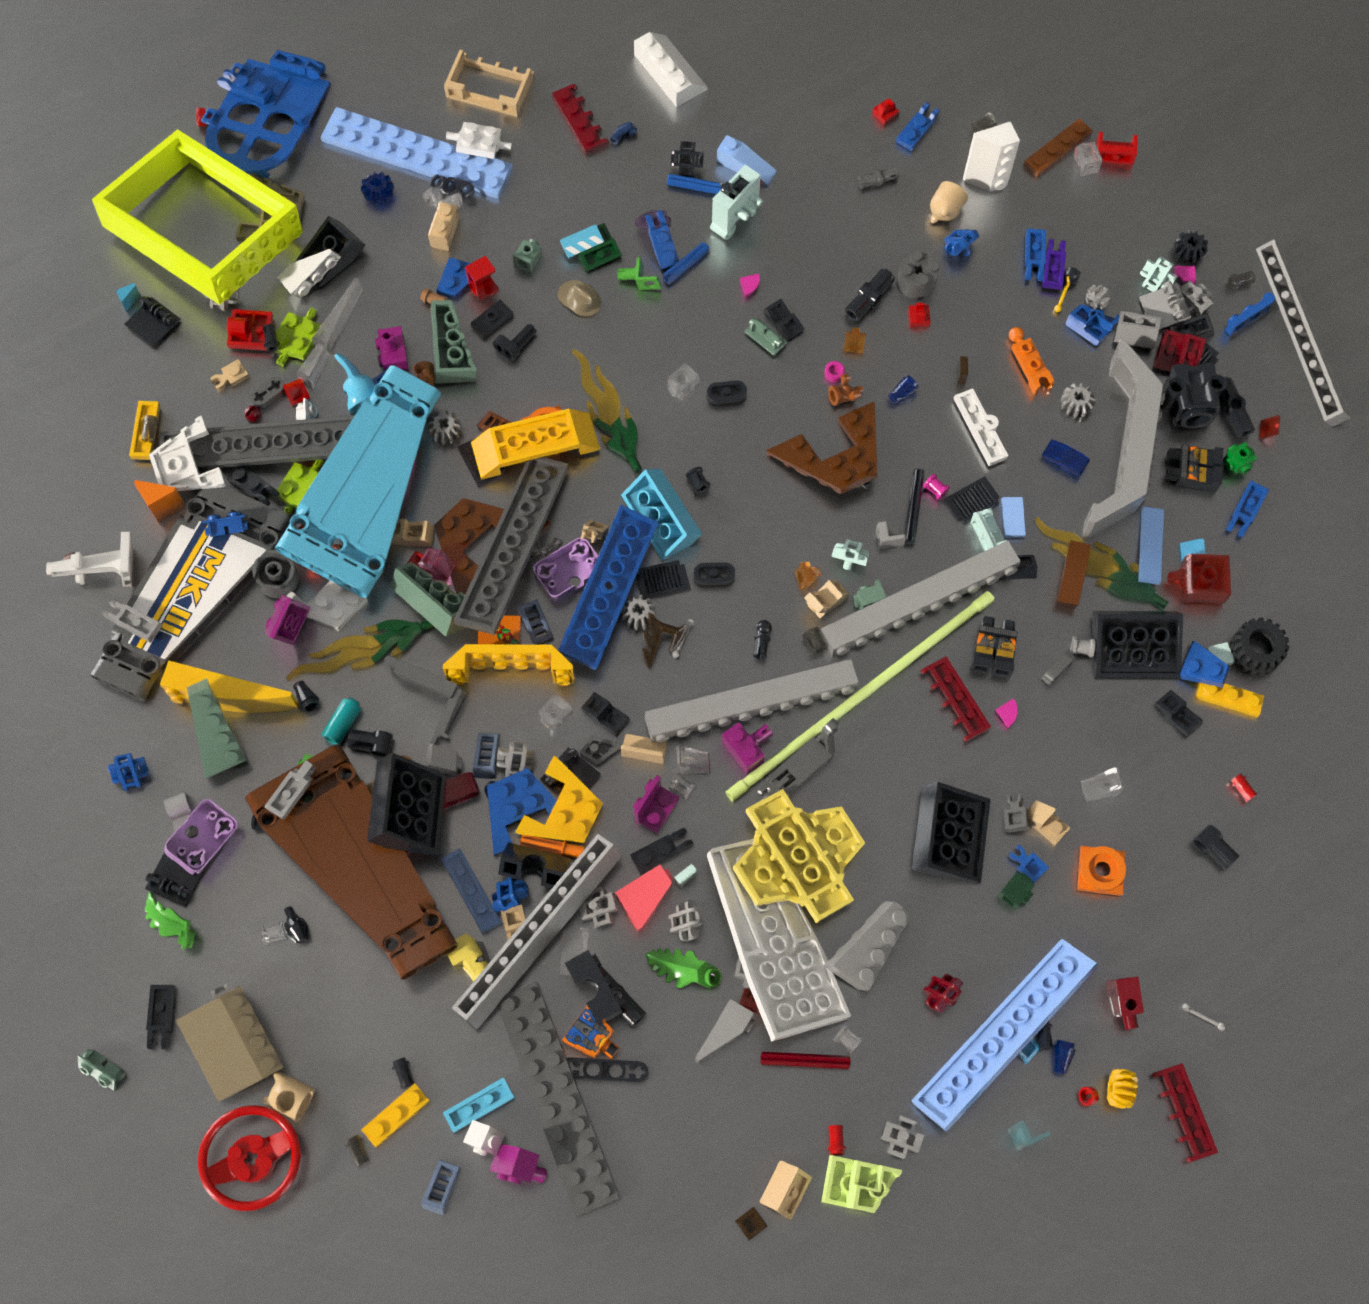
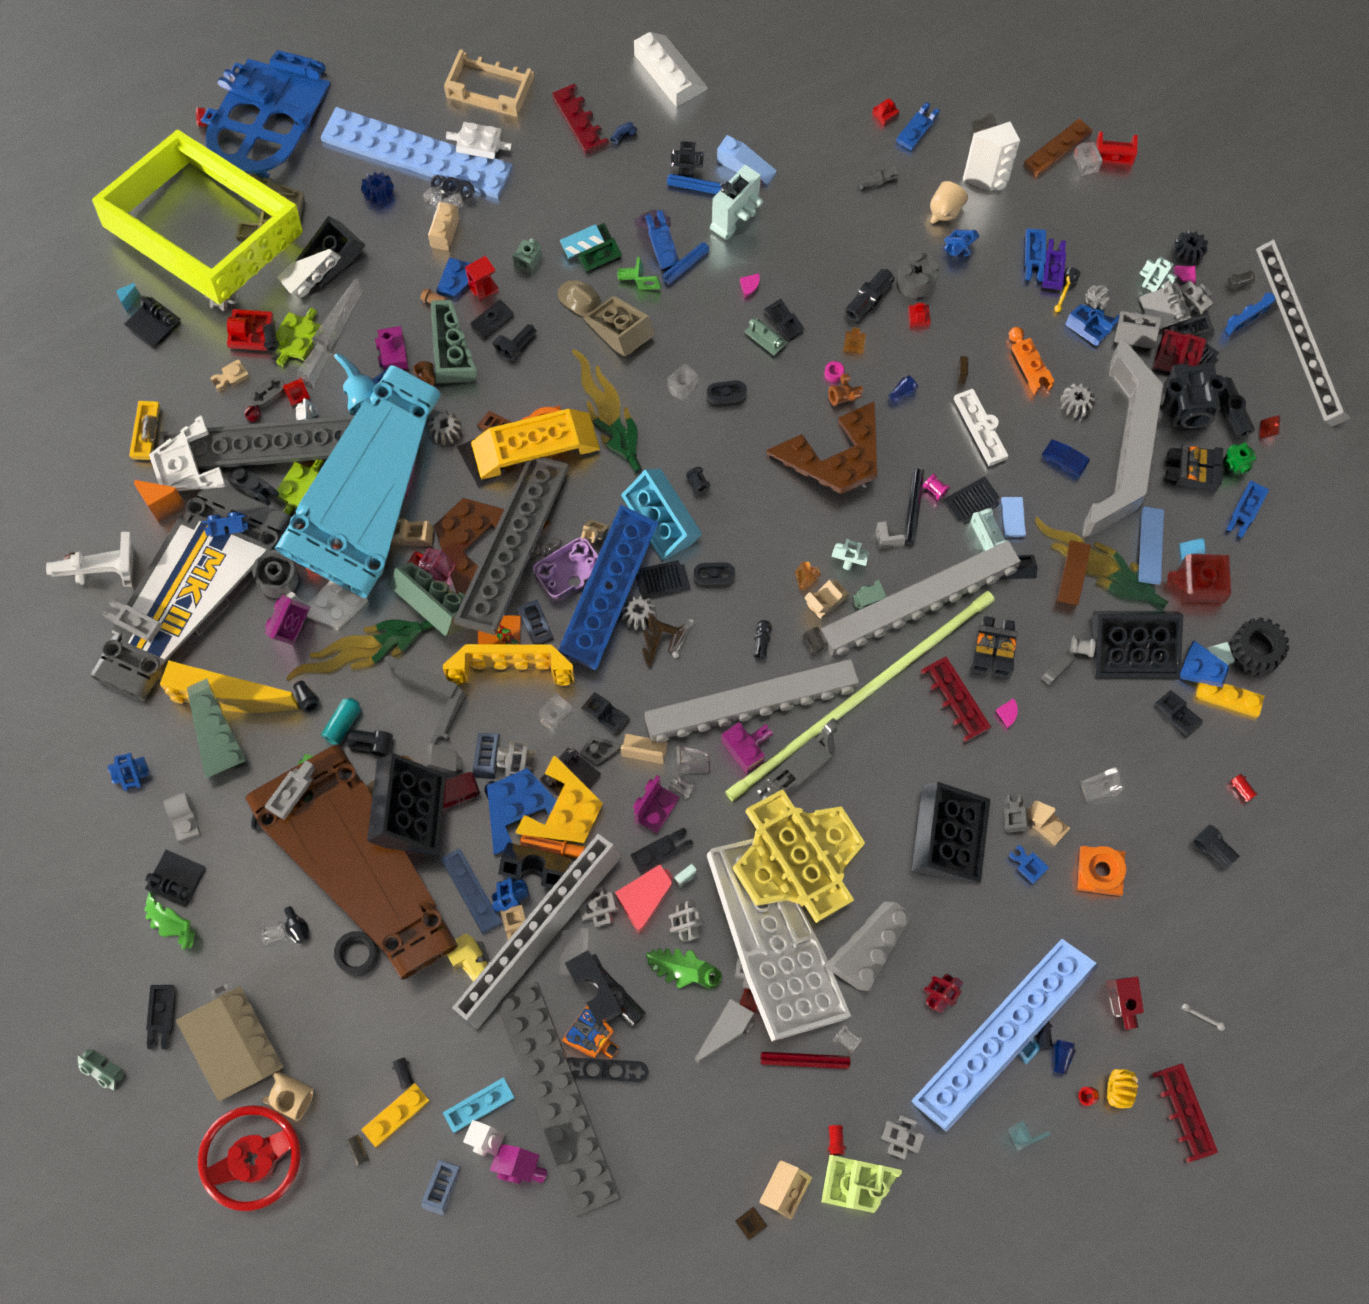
lavender axle [164,799,238,875] -> none
clear green brick [998,872,1035,910] -> none
none -> black tyre [334,931,378,976]
none -> dark tan slope [583,295,655,357]

